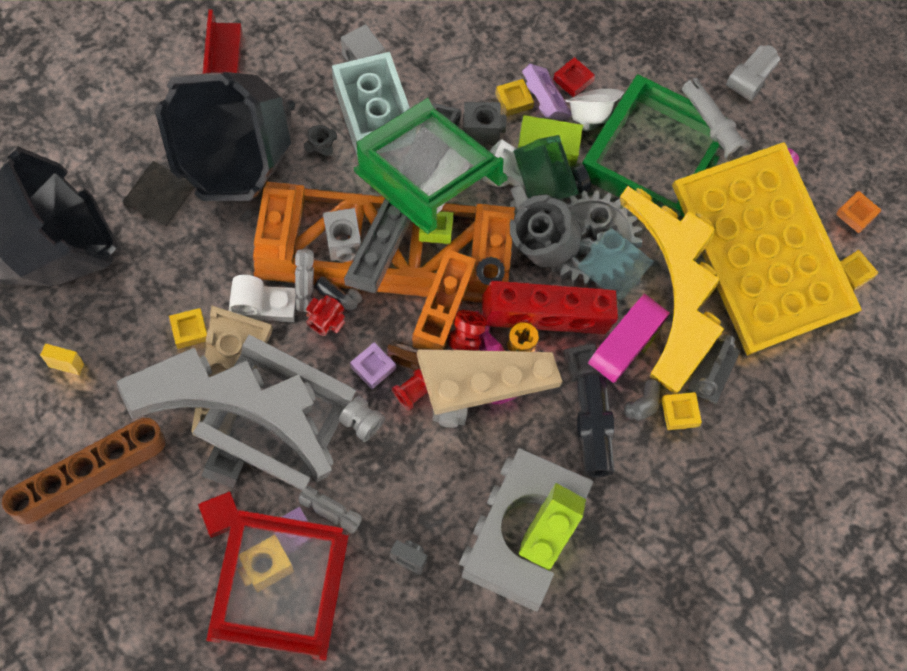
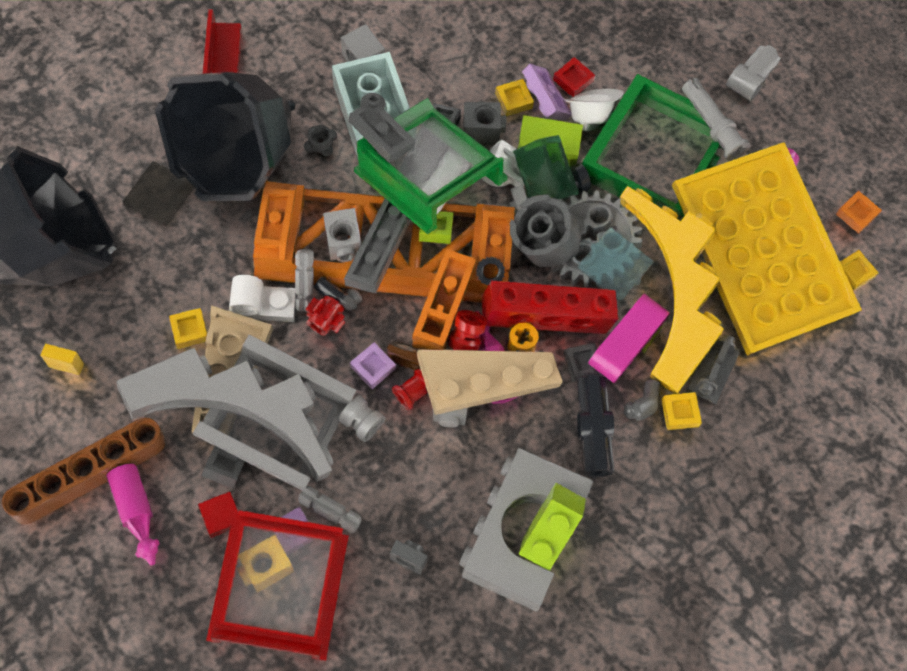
none -> dark pink wheel [106,464,160,566]
none -> dark grey hinge [349,93,415,163]

